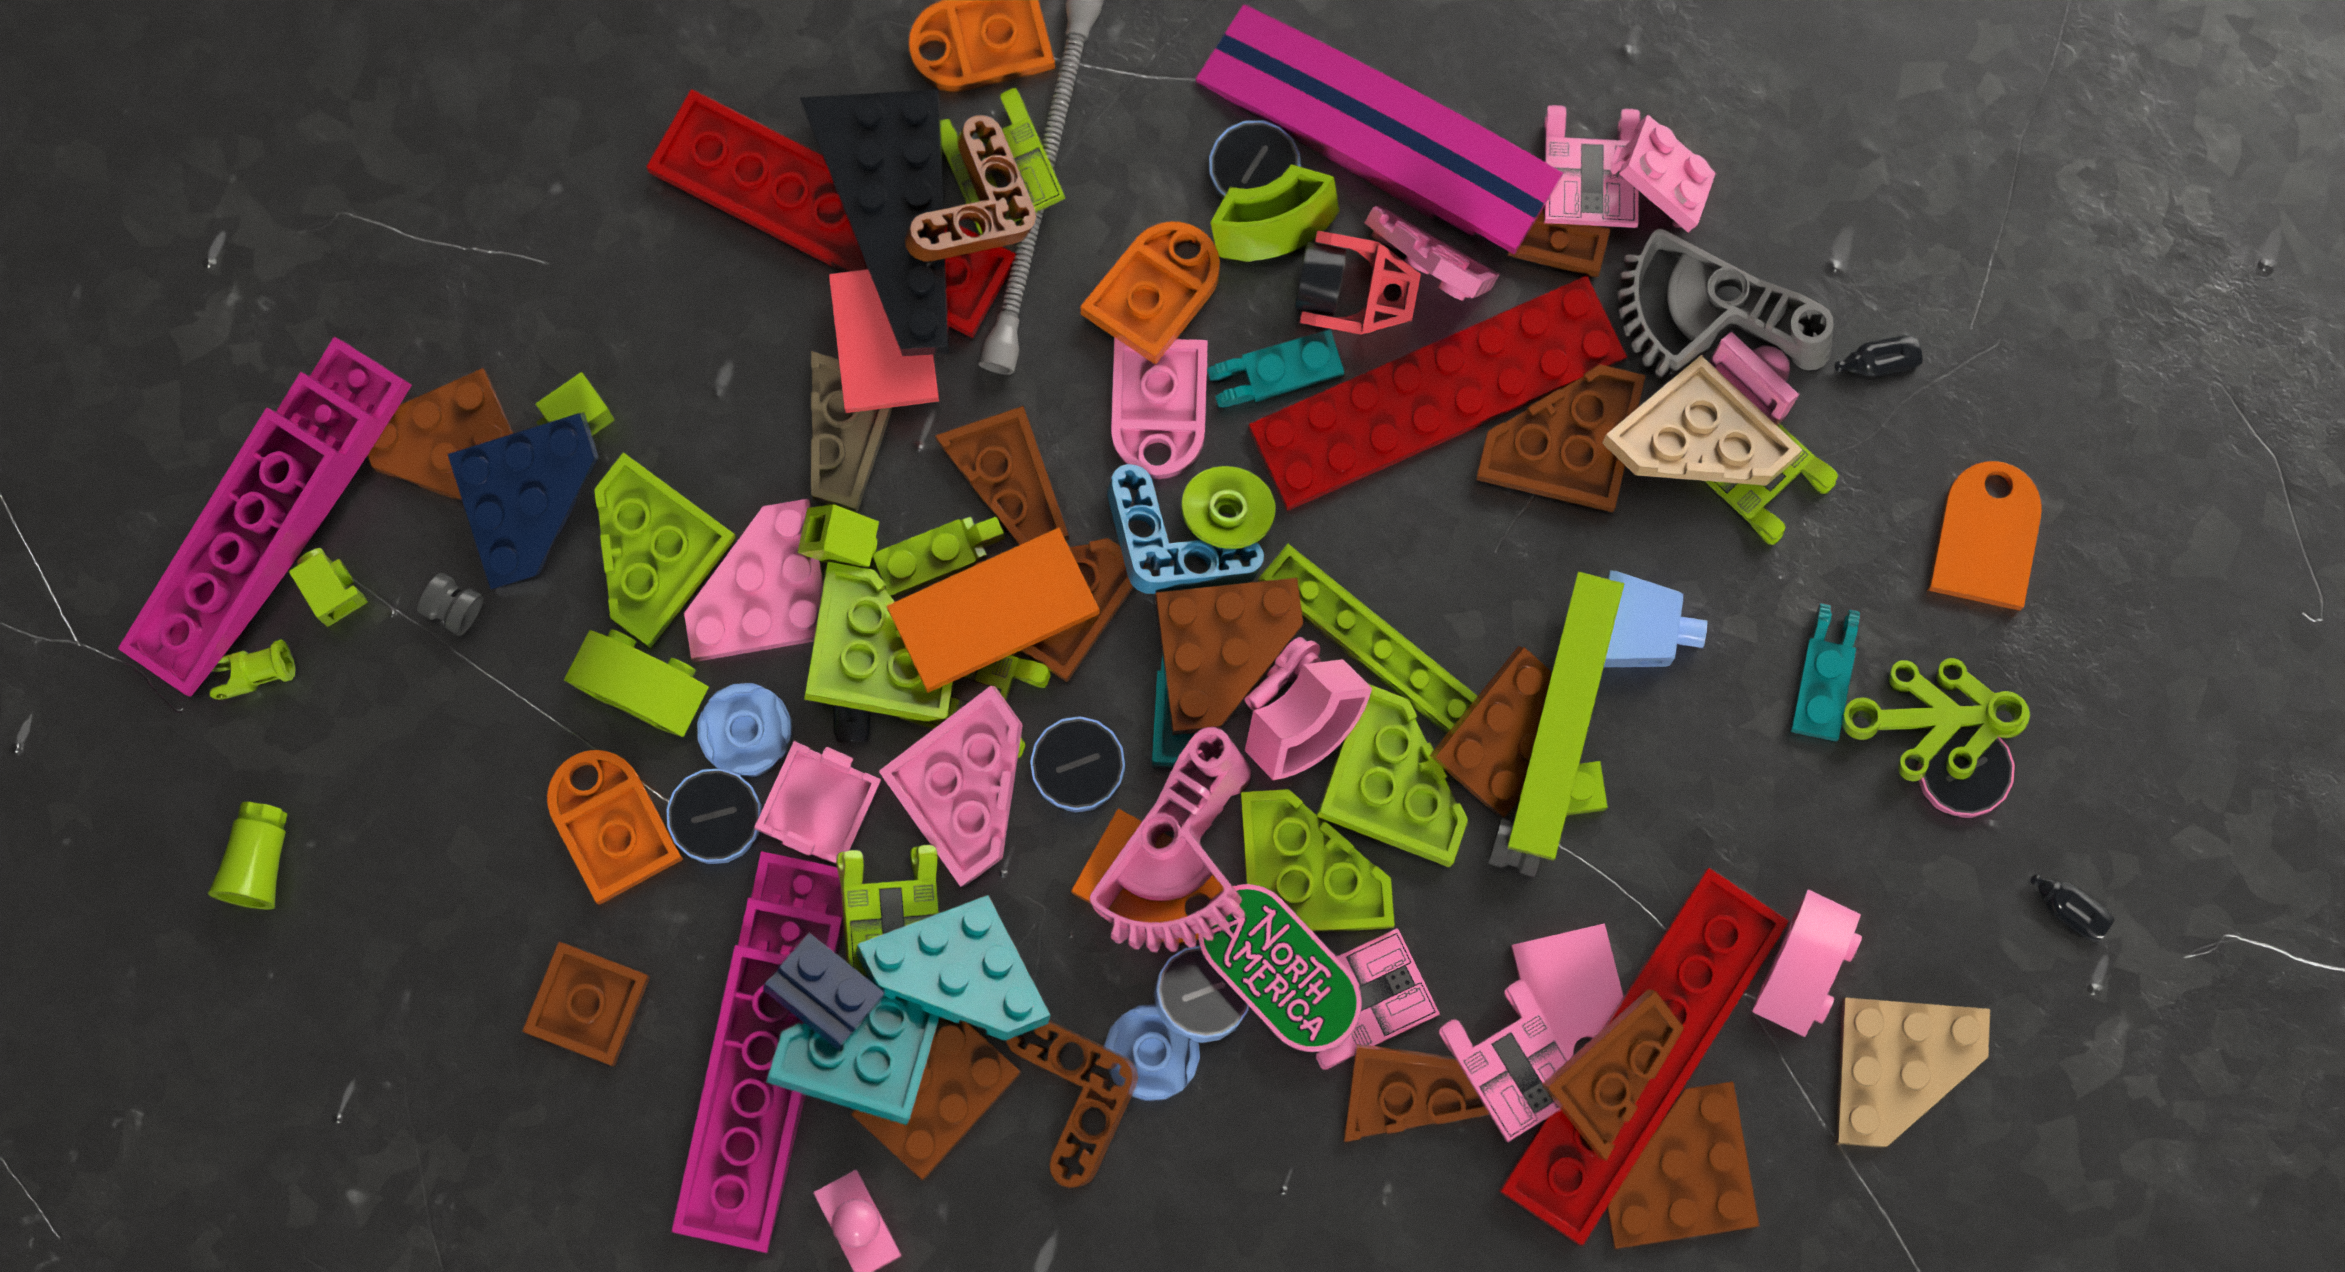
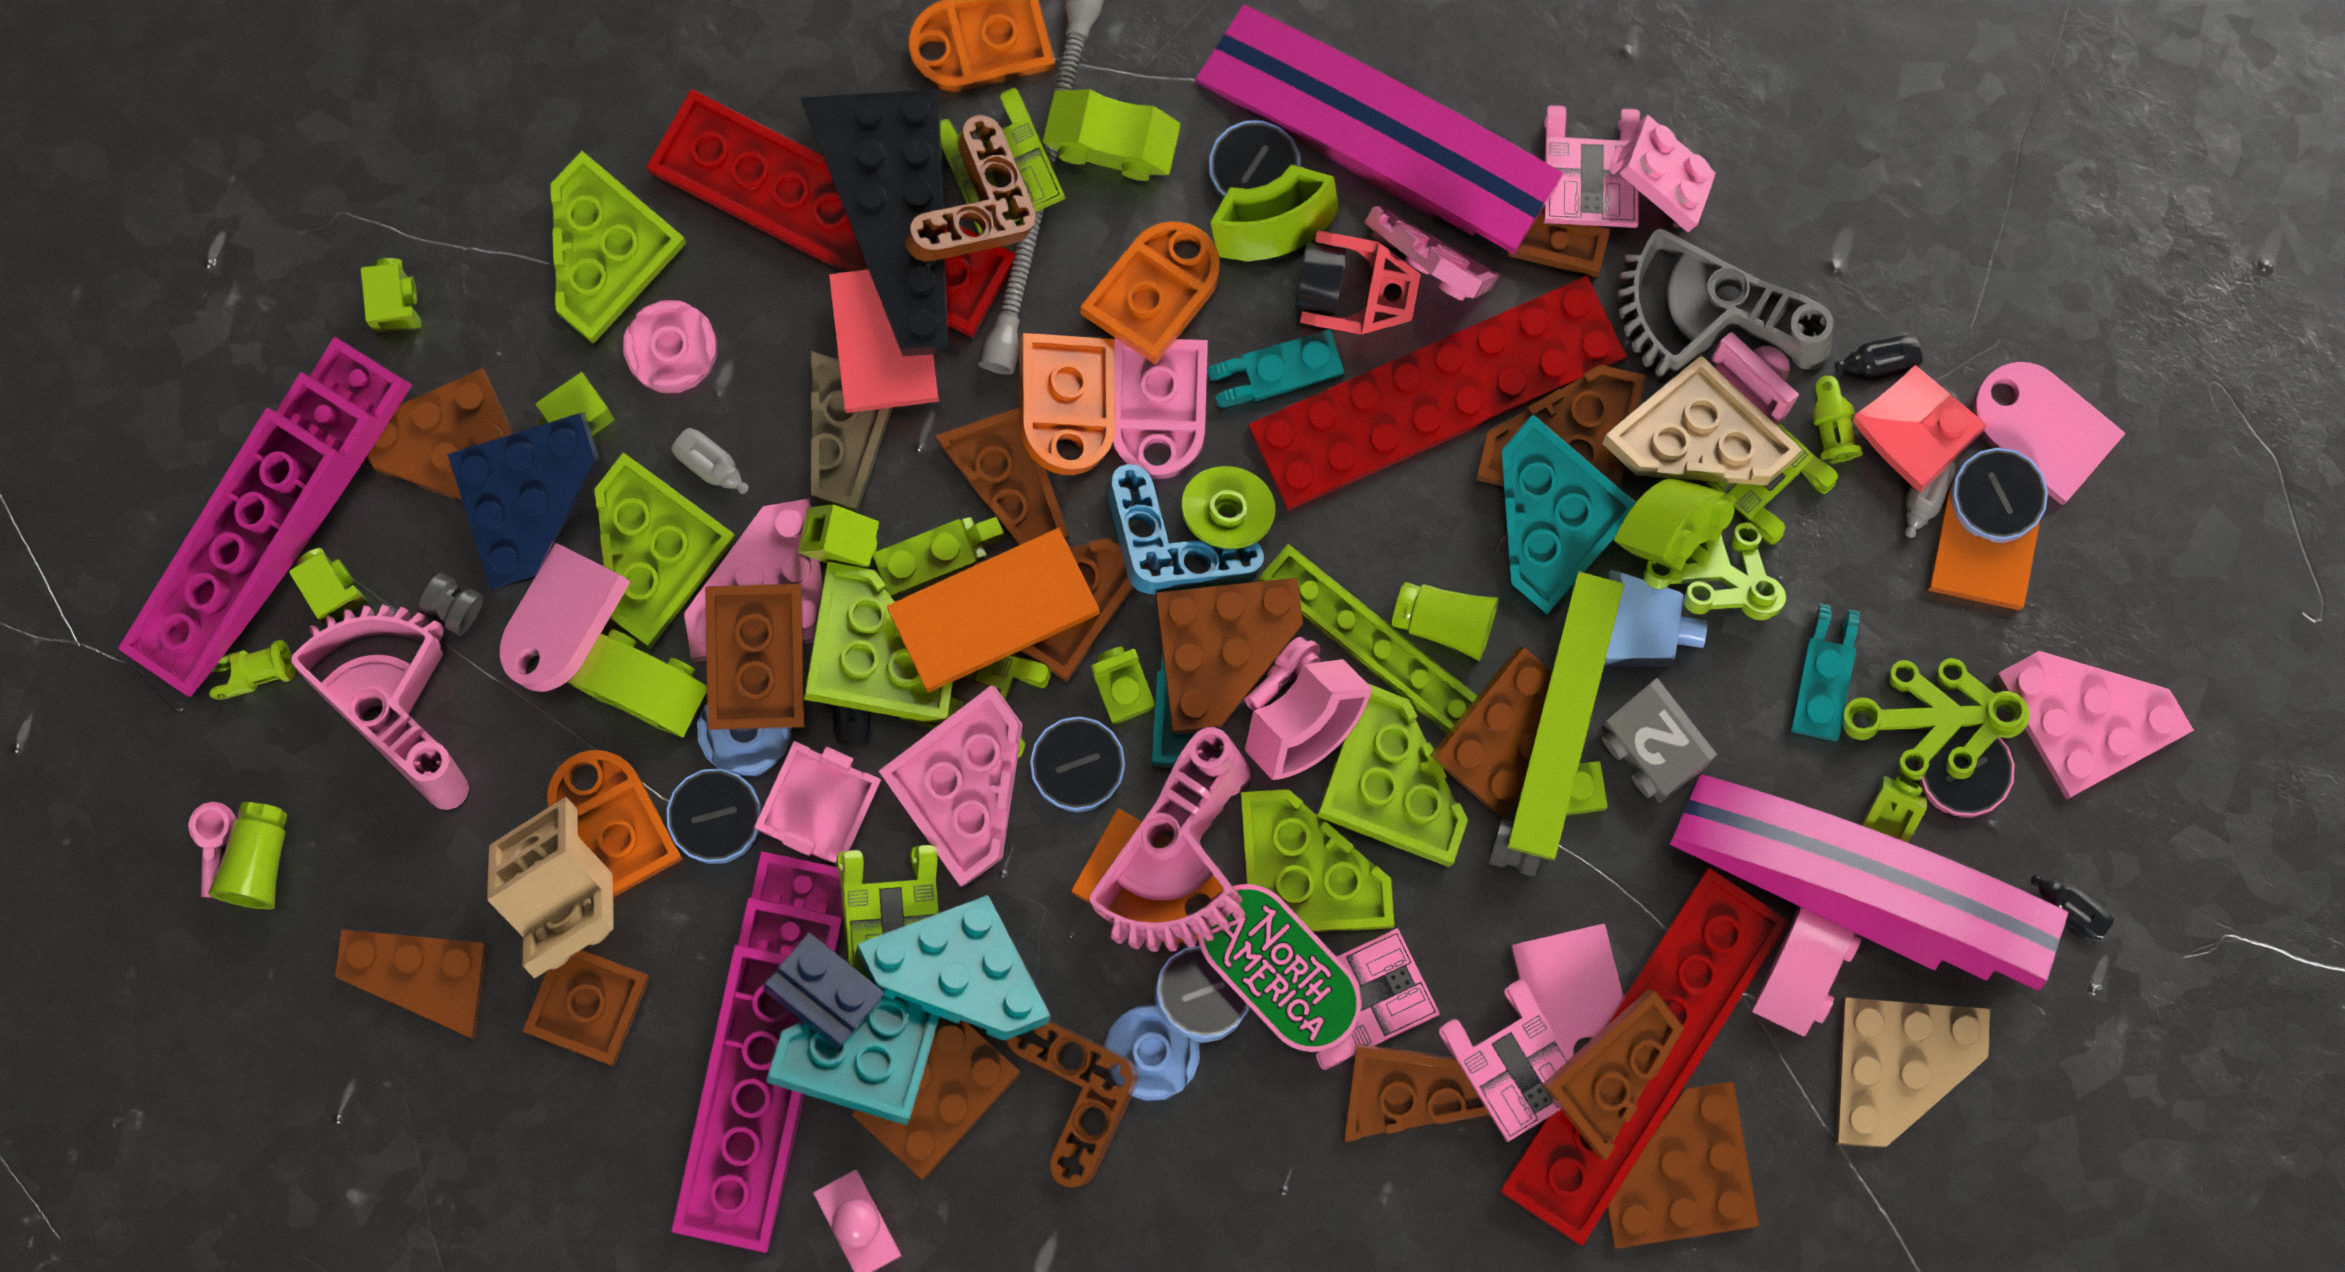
none -> bright pink plate [188,802,237,898]
none -> bright pink arm [291,604,469,810]
none -> dark orange wing [335,929,488,1040]
none -> lime brick [361,258,422,334]
none -> tan bracket [487,797,613,978]
none -> bright pink tile [500,543,630,692]
none -> lime plate [551,151,687,344]
none -> bright pink tile [623,300,717,393]
none -> light grey piece [671,428,749,494]
none -> dark orange plate [705,584,805,731]
none -> orange tile [1019,333,1115,475]
none -> lime brick [1042,89,1181,181]
none -> lime bracket [1091,646,1155,726]
none -> lime plant [1392,582,1499,661]
none -> teal plate [1501,414,1636,614]
none -> light grey slope [1601,678,1717,803]
none -> lime brick [1613,478,1737,571]
none -> lime plant [1643,523,1786,620]
none -> slope [1670,774,2069,991]
none -> lime piece [1811,375,1863,463]
none -> coral plate [1853,365,1986,493]
none -> lime bracket [1861,776,1927,843]
none -> light grey piece [1905,462,1956,538]
none -> black tile [1950,447,2048,543]
none -> bright pink tile [1973,362,2126,506]
none -> bright pink plate [1995,651,2194,800]

